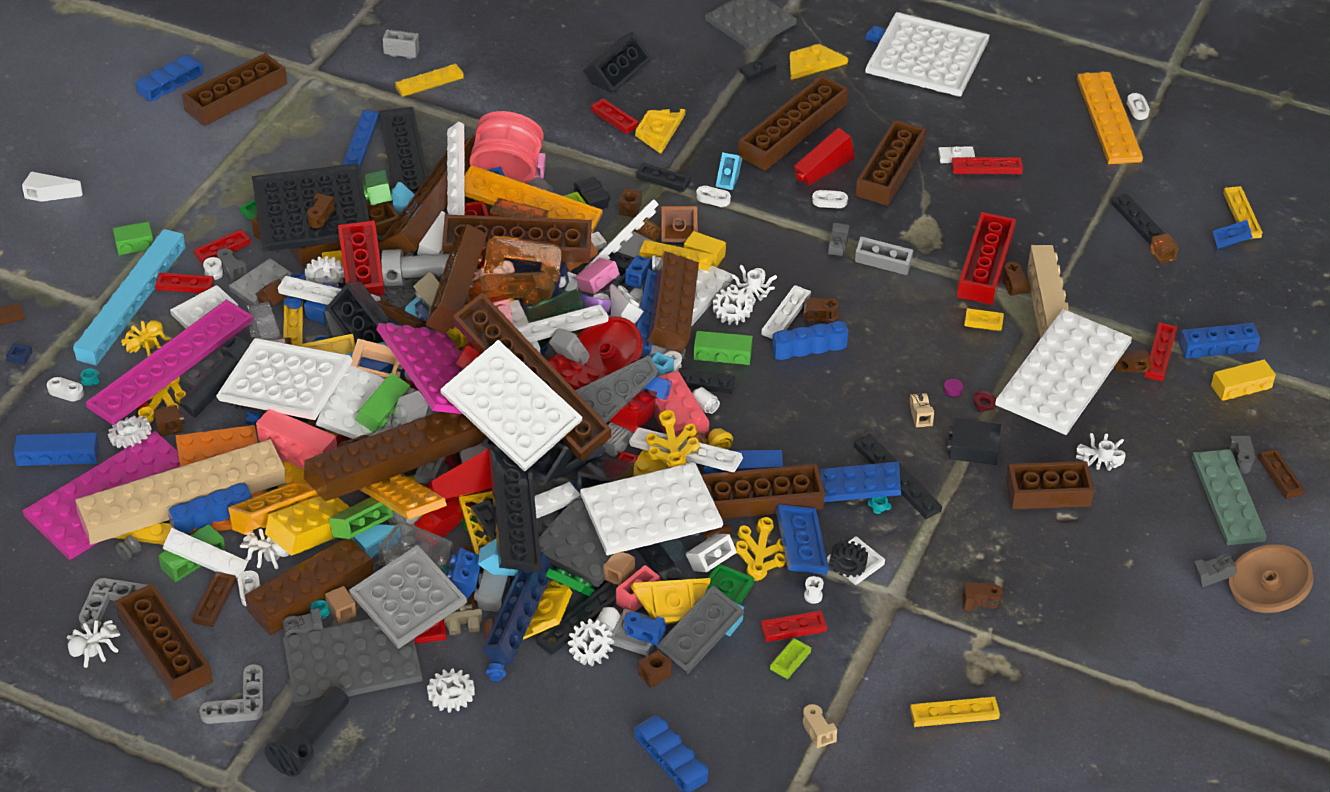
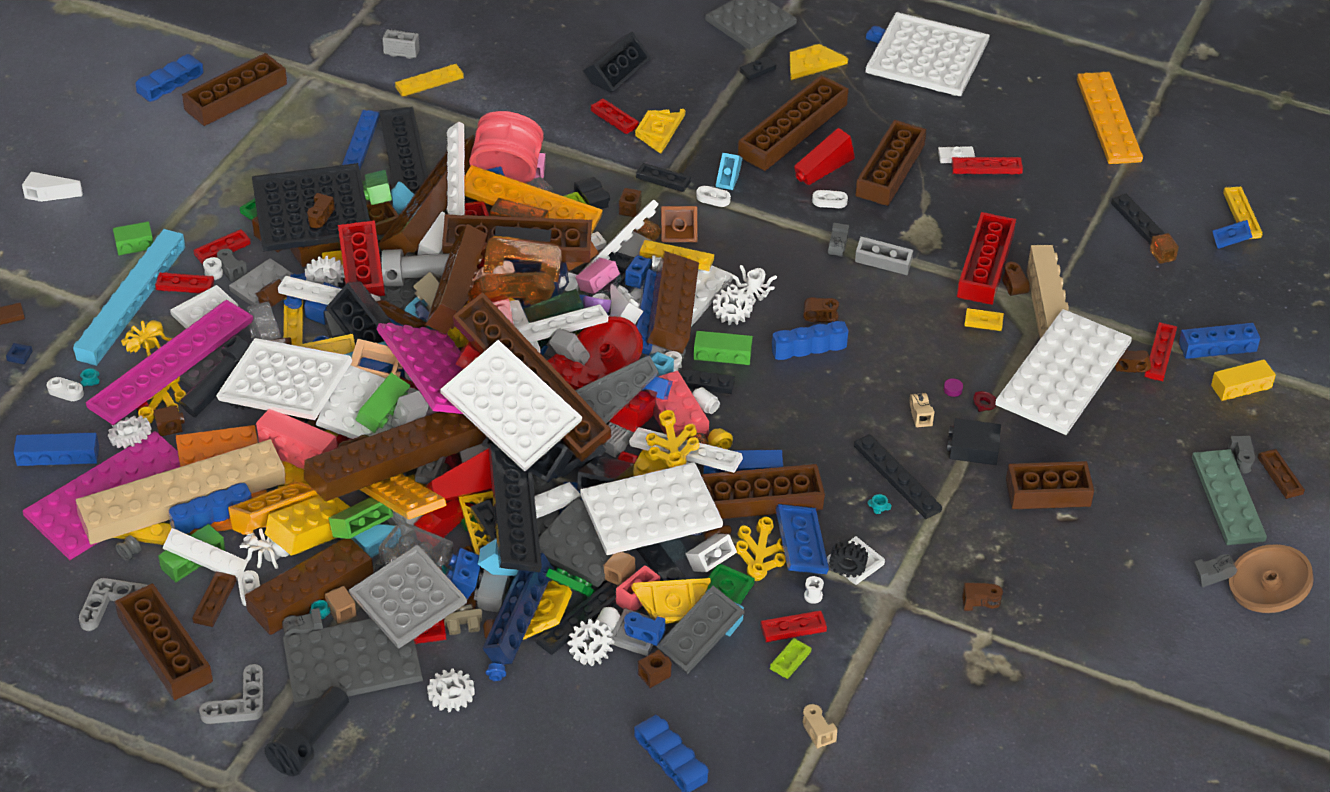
white animal [67,620,120,668] -> none
blue plate [245,411,262,429] -> none
yellow brick [684,231,726,267] -> none
white plate [762,285,811,339] -> none
blue plate [820,462,901,502] -> none
yellow plate [910,697,1000,727] -> none
white animal [1076,433,1125,471] -> none
white plate [1127,93,1150,120] -> none
none -> black tile [494,226,551,249]

